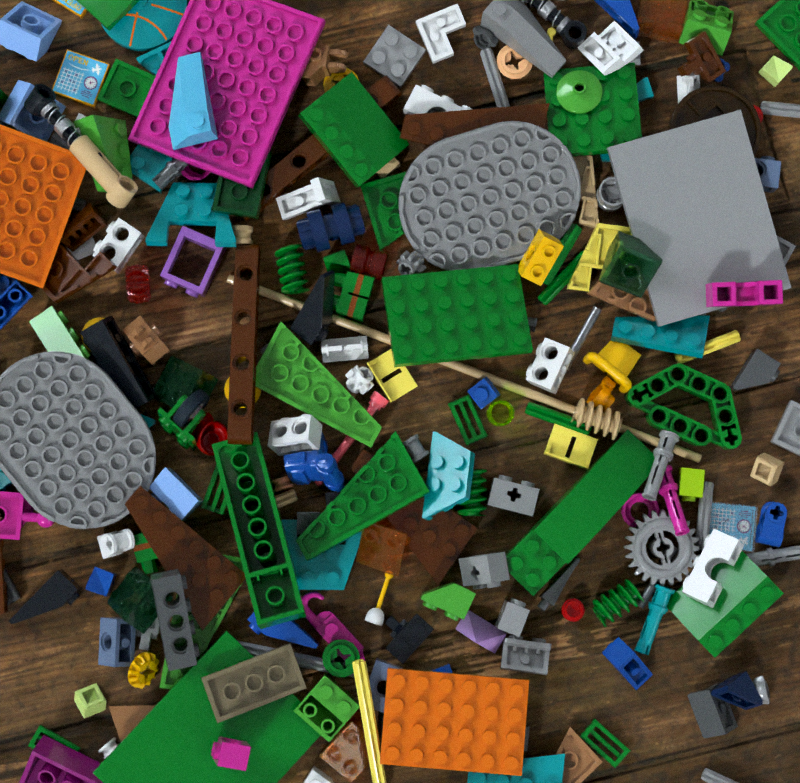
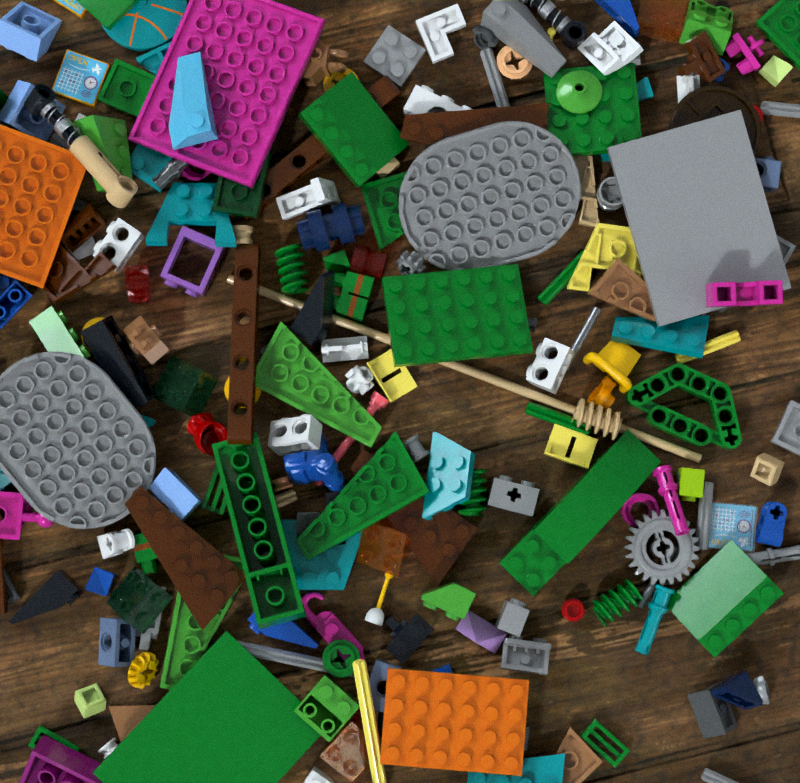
dark grey brick [150,569,200,671] -> none
plate [157,389,210,451] -> none
dark tan plate [201,643,306,723] -> none
dark pink brick [211,736,251,771] -> none
green tile [448,394,488,446] -> none
light grey brick [459,552,510,590] -> none
blue plate [467,376,501,409] -> none
clear neon green piece [486,400,514,426] -> none
yellow brick [518,229,564,286] -> none
dark grey piece [537,557,580,612] -> none
green axle [543,223,582,285] -> none
clear green slope [599,231,663,298] -> none
blue slope [602,637,653,690] -> none
light grey pin [642,430,680,501] -> none
white arch [682,529,744,608] -> none
dark grey slope [730,349,781,392] -> none
none -> dark pink hips [725,32,765,76]

